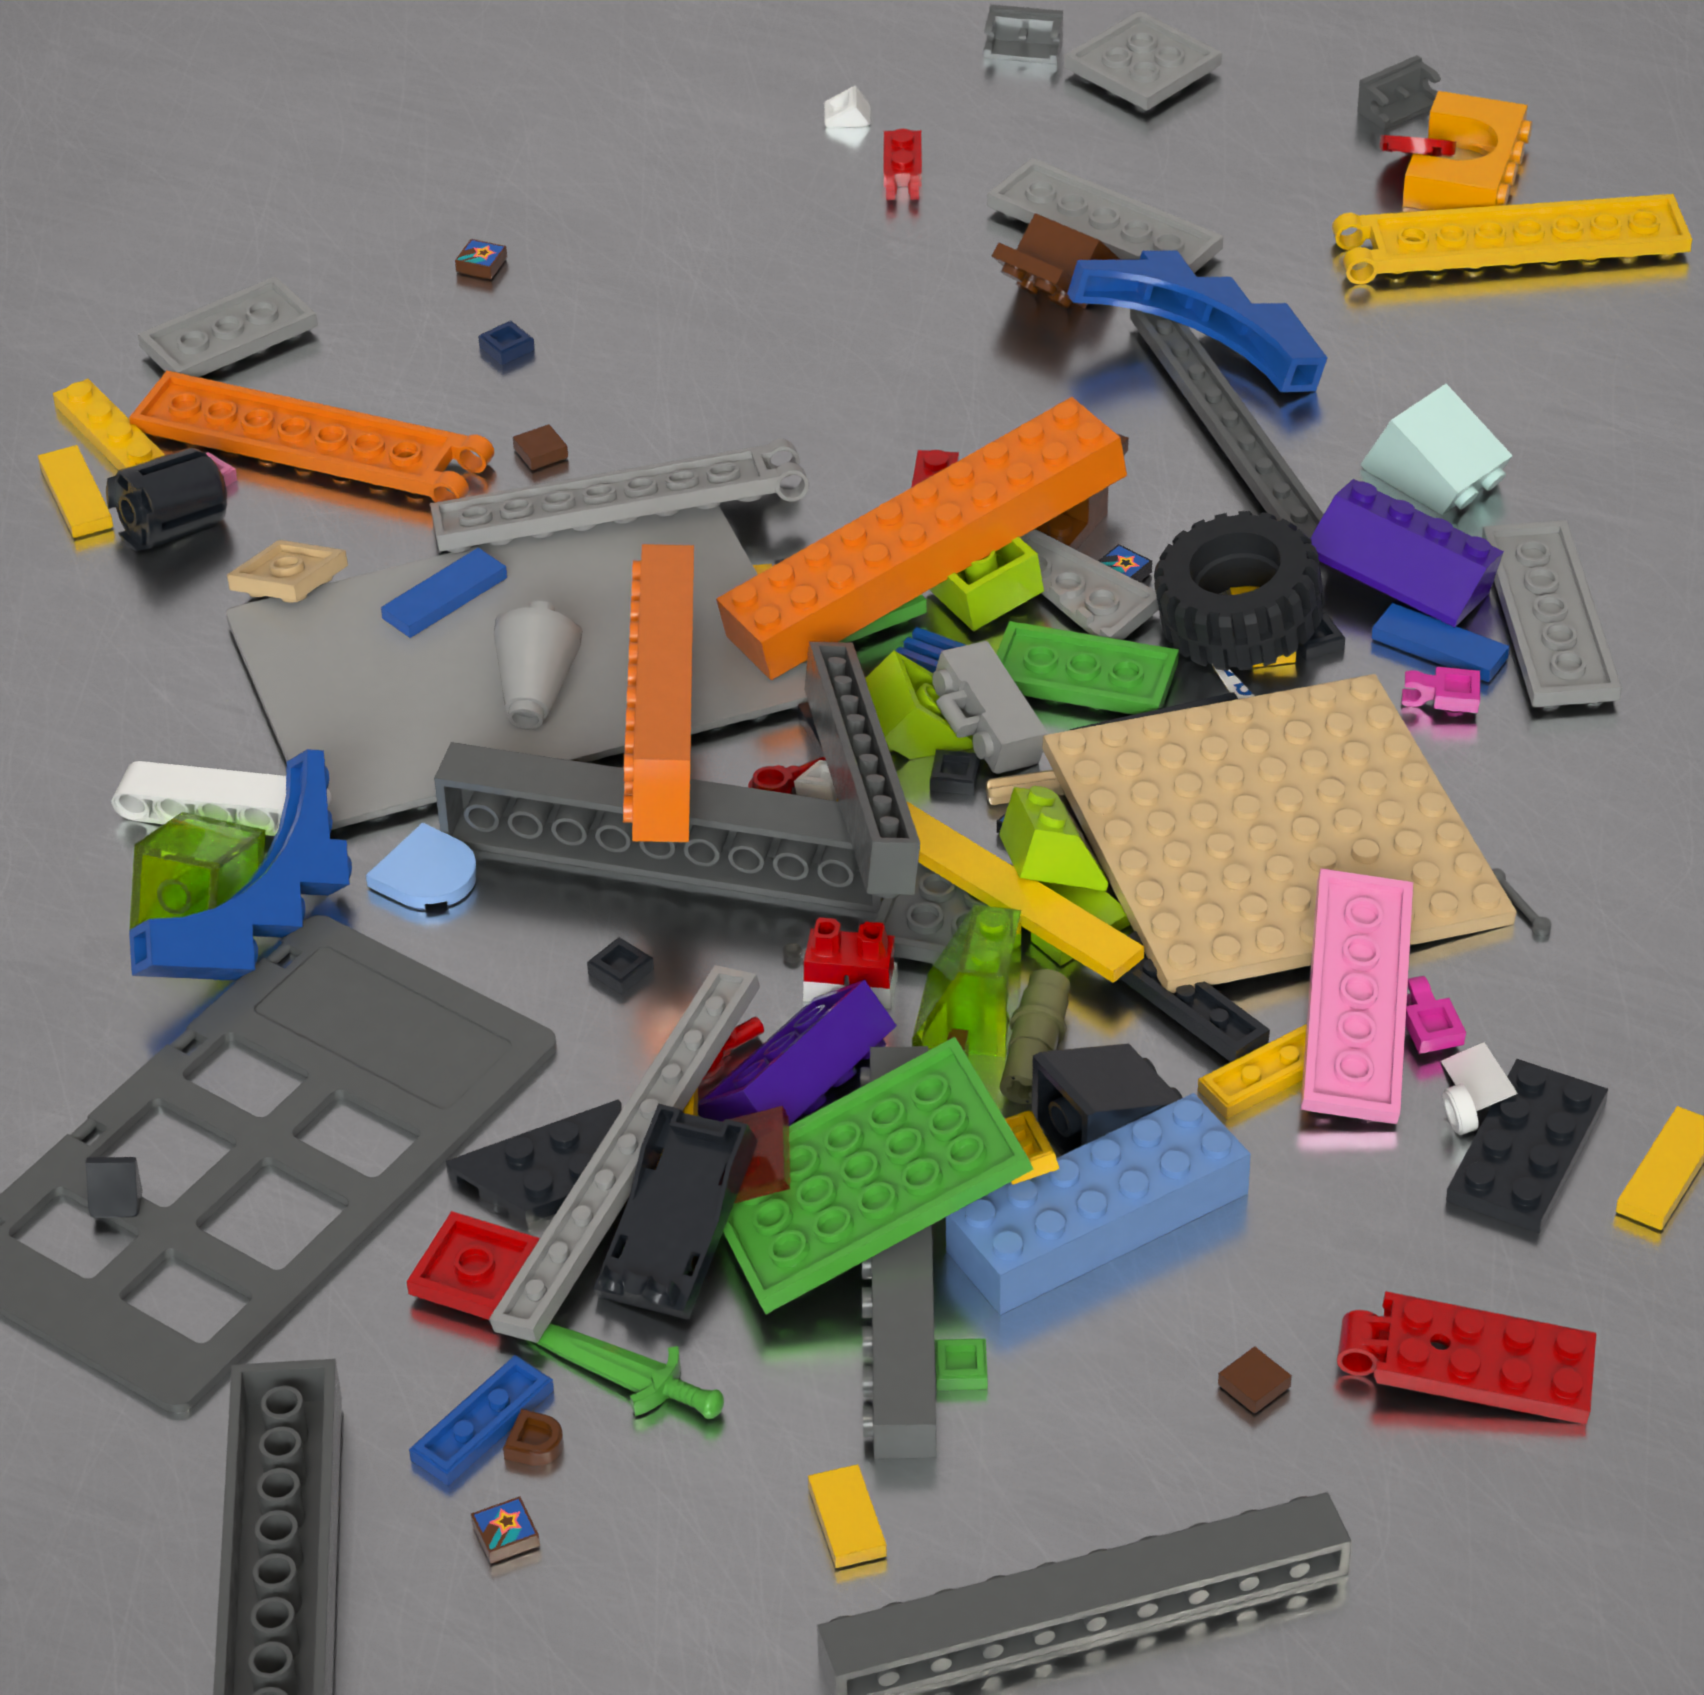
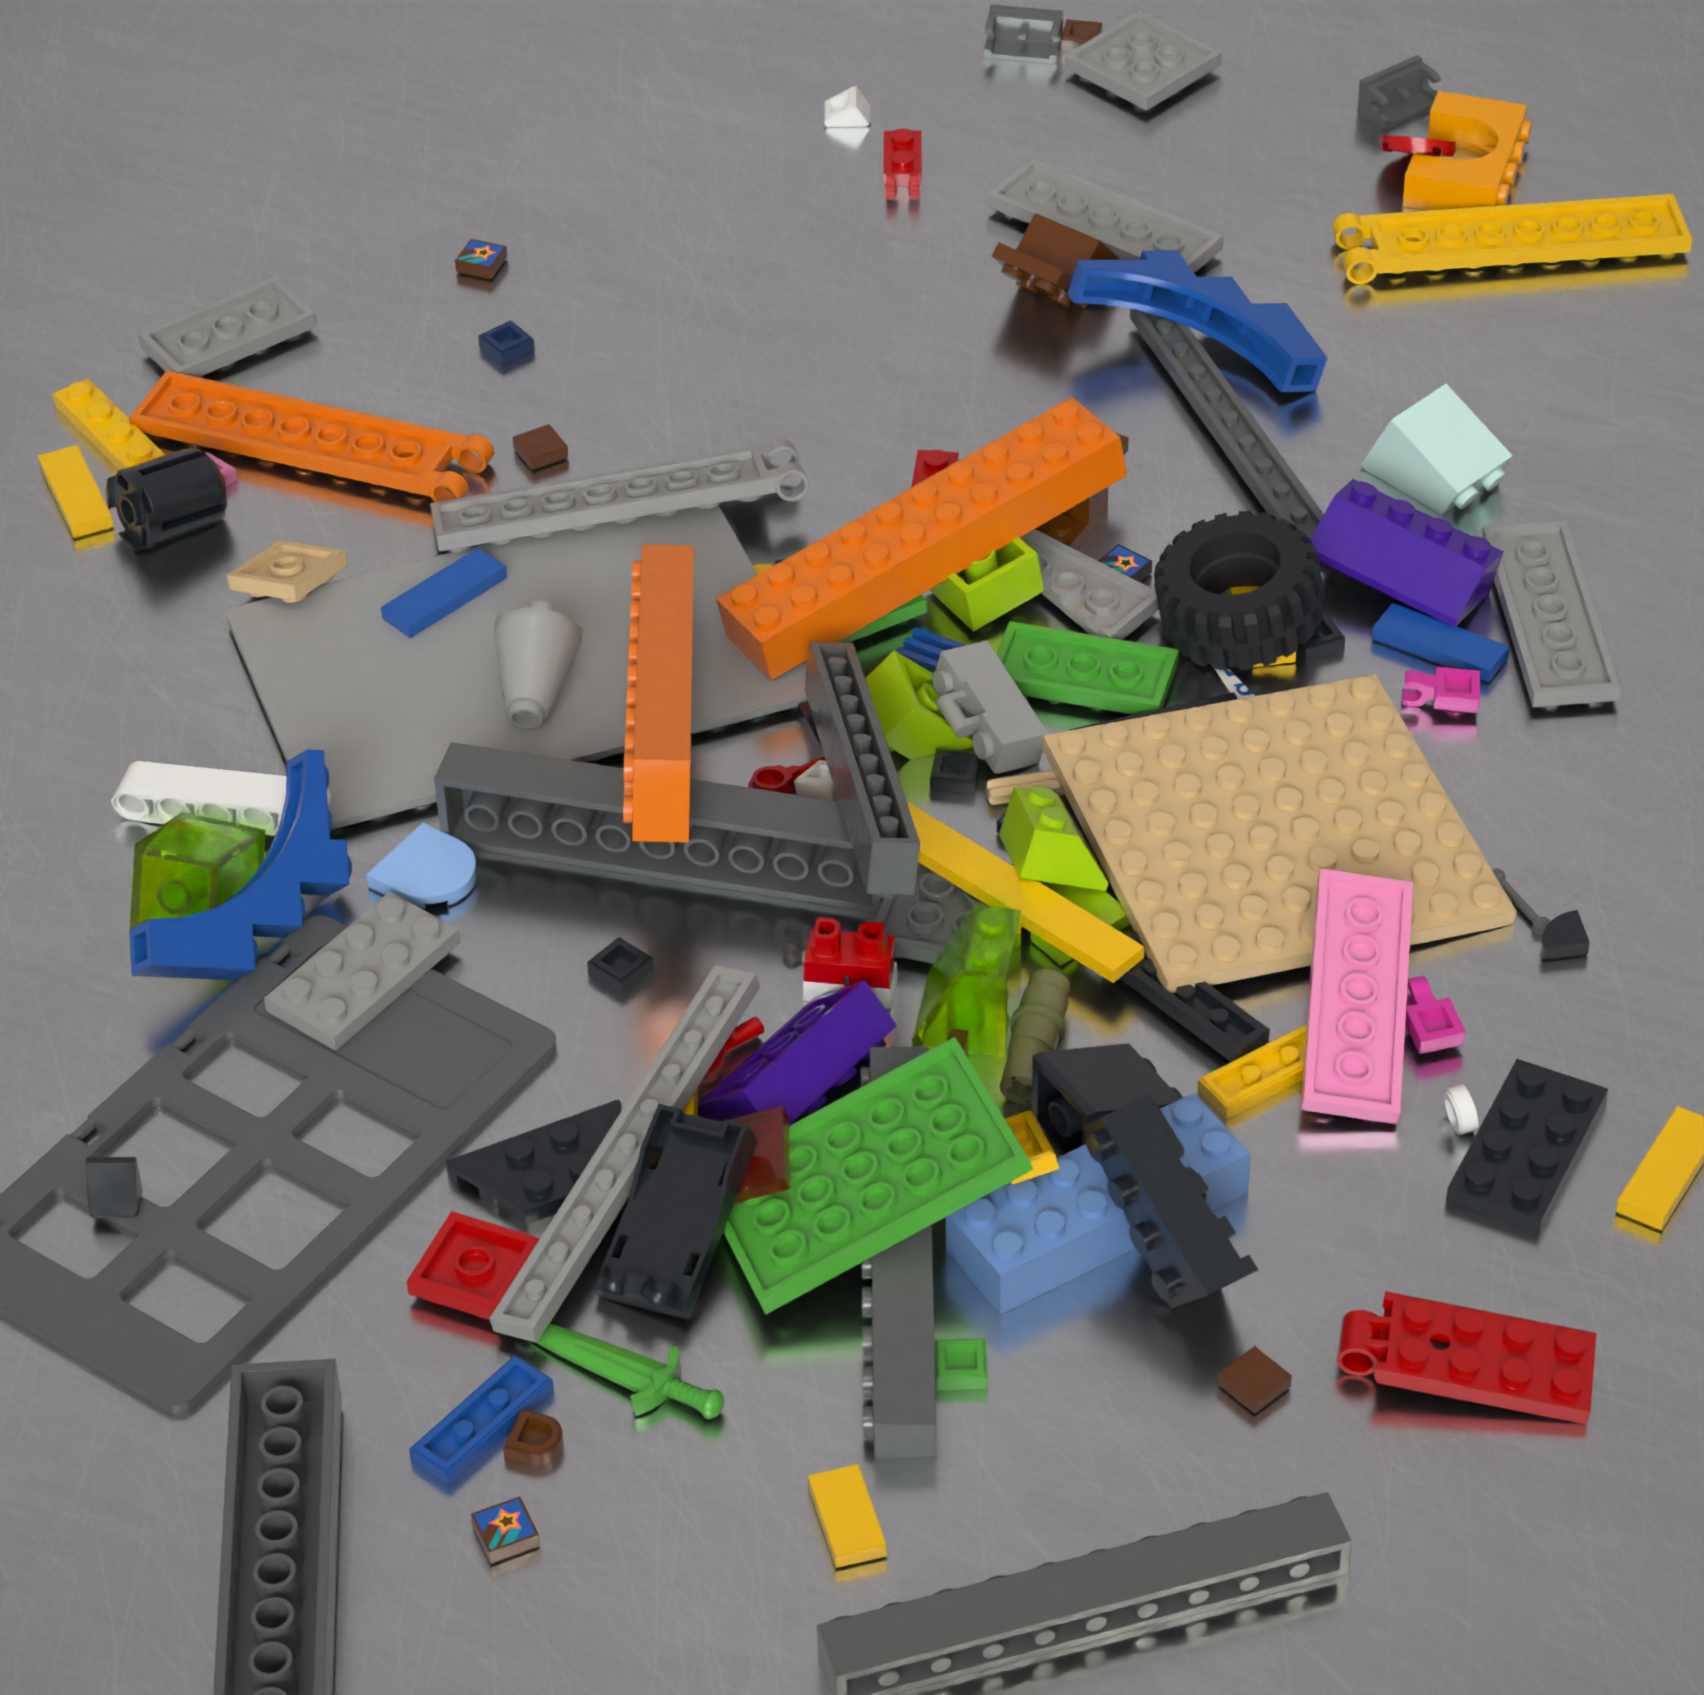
white sticker [1441,1042,1518,1112] -> none
none -> light grey plate [264,891,461,1051]
none -> reddish brown tile [1061,19,1102,52]
none -> black wedge [1082,1094,1258,1309]
none -> black tile [1541,910,1590,959]

